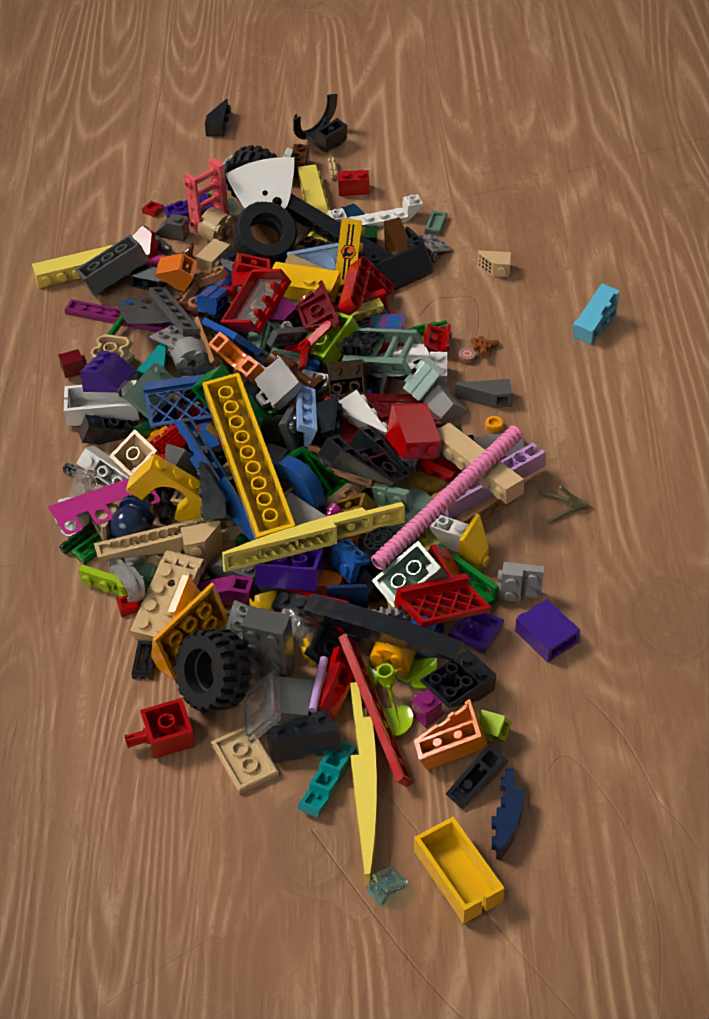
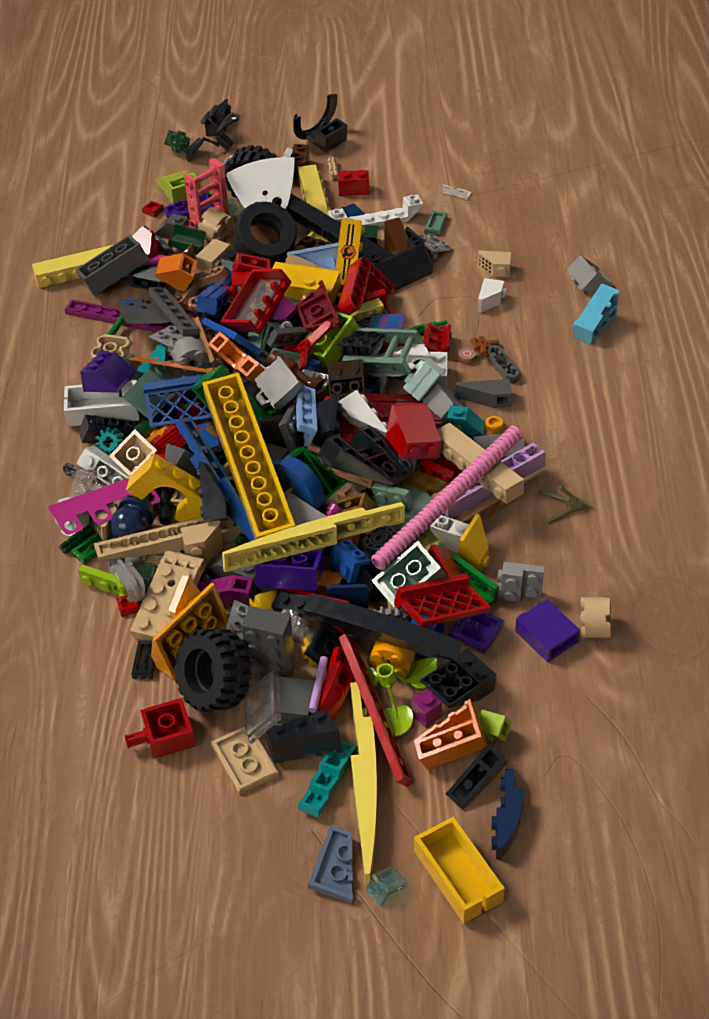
dark red brick [58,349,87,378] -> none
none -> teal gear [94,427,125,456]
none -> orange piece [128,356,229,373]
none -> lime slope [156,170,201,204]
none -> clear green brick [164,130,191,153]
none -> dark green panel [168,224,205,253]
none -> black plant [186,104,239,162]
none -> sand blue wing [308,825,353,904]
none -> white piece [442,184,472,200]
none -> teal slope [447,405,485,437]
none -> white slope [478,278,506,313]
none -> dark grey beam [487,345,520,383]
none -> light grey slope [567,255,615,295]
none -> tan brick [580,597,611,638]

